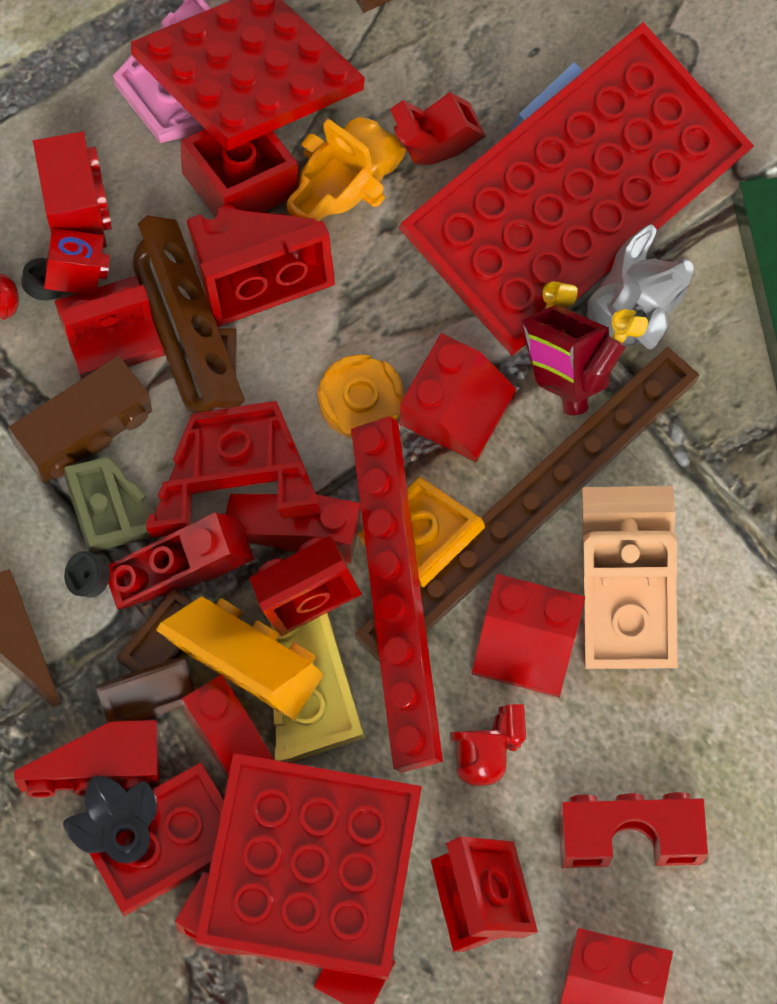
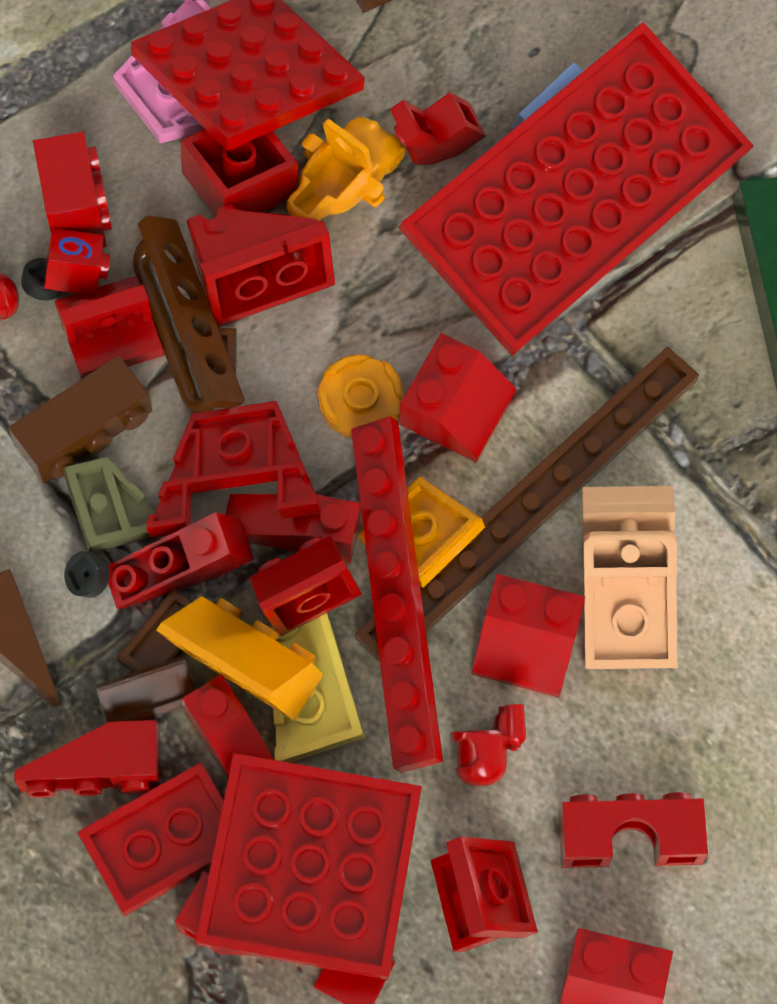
black plate [63,776,158,864] -> none
dark red torso [521,281,648,416] -> none
light grey piece [588,224,693,350] -> none

